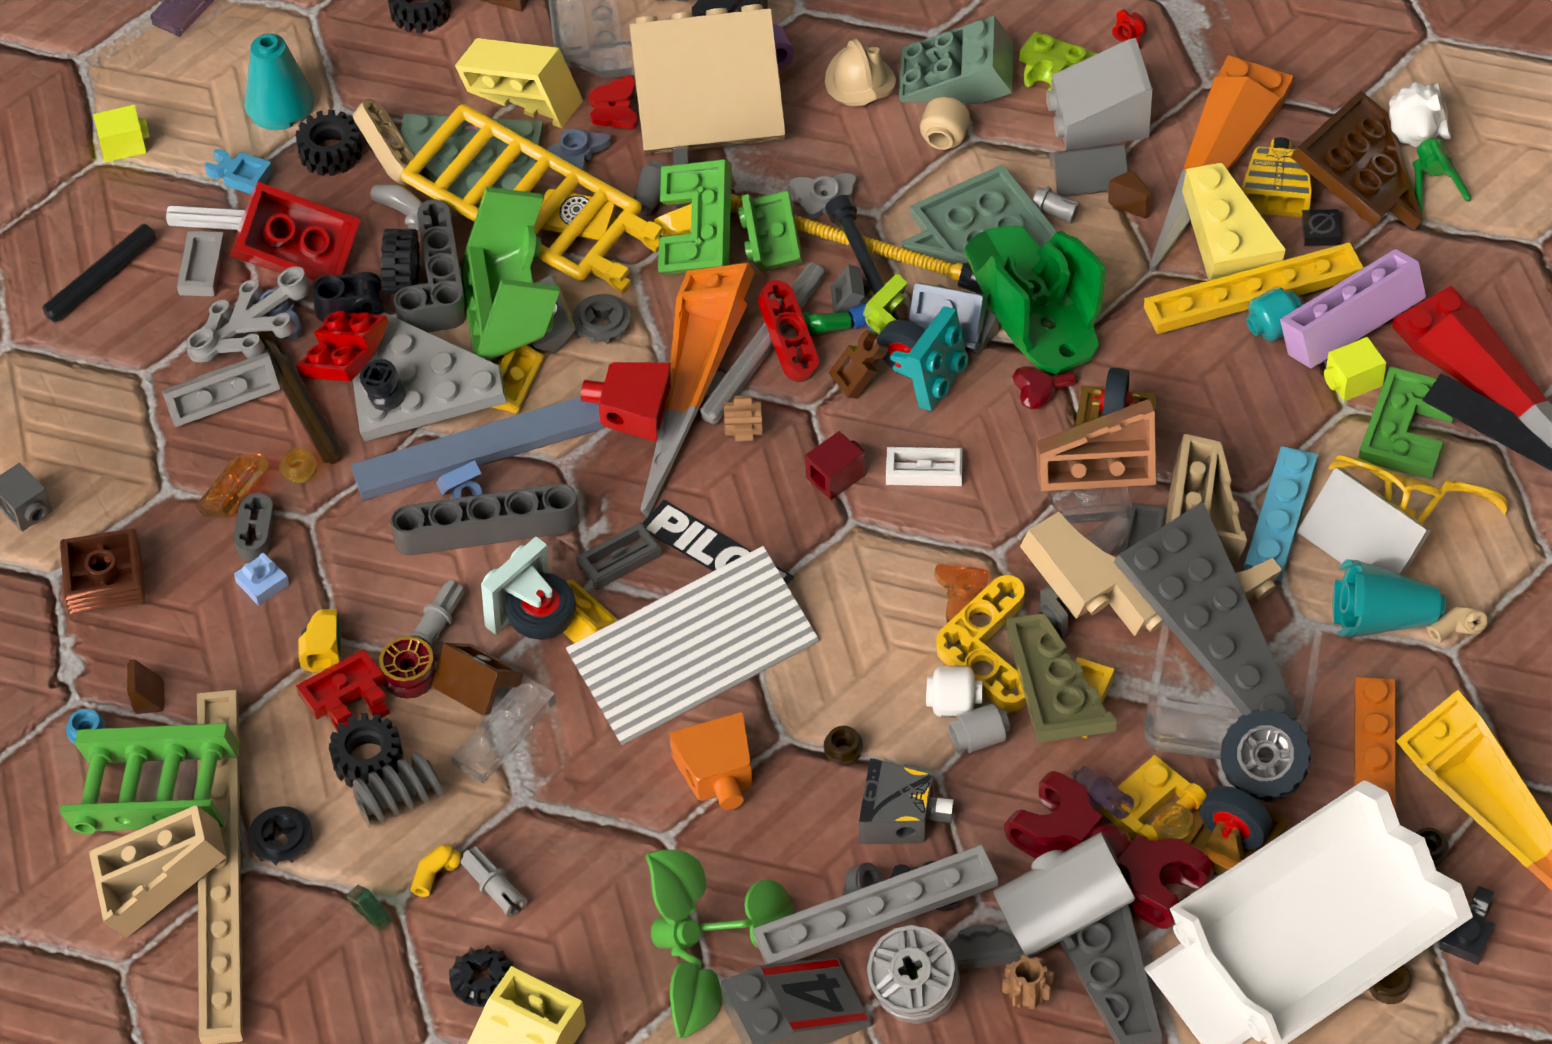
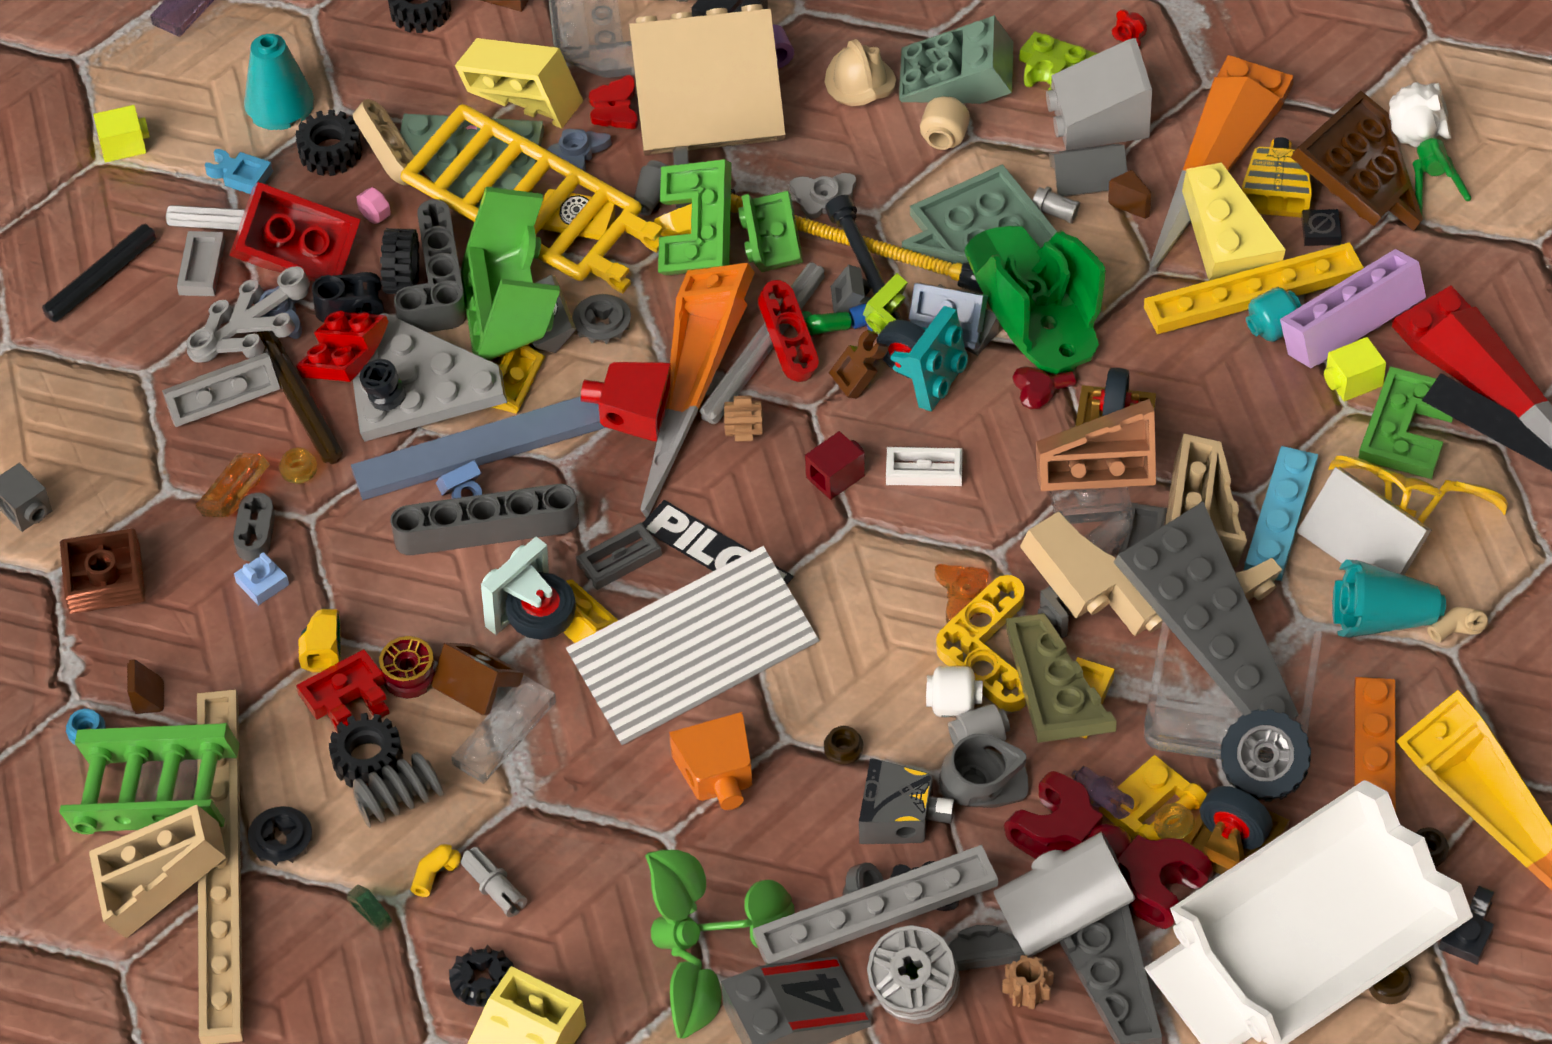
light grey arm [370,184,422,231] -> none
light grey axle [411,580,465,649] -> none
none -> bright pink tile [356,187,391,224]
none -> dark grey helmet [939,734,1028,808]

